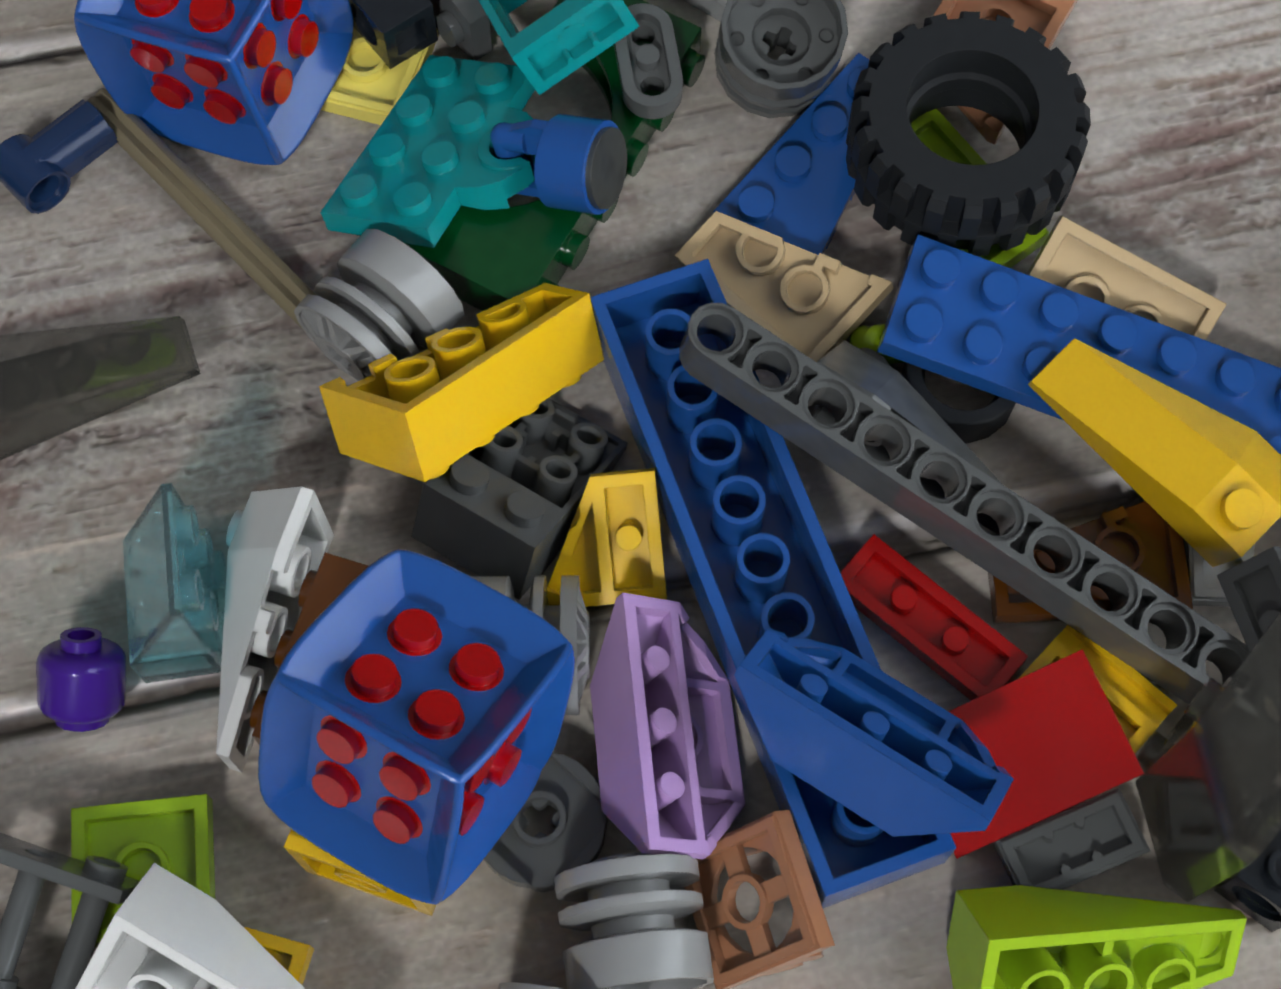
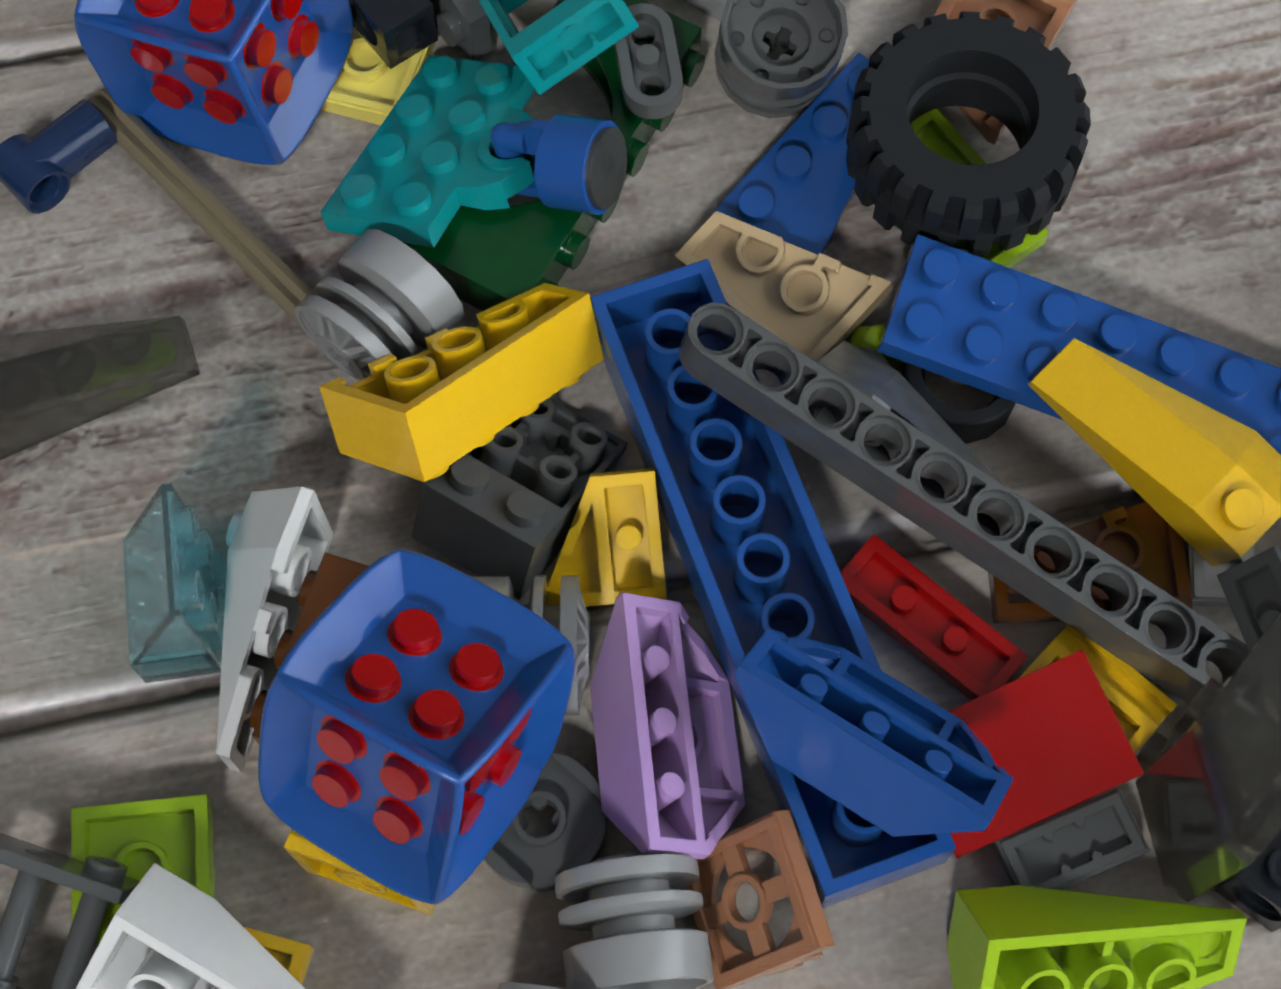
dark purple head [36,627,127,732] -> none
tan wing [1027,216,1227,340] -> none

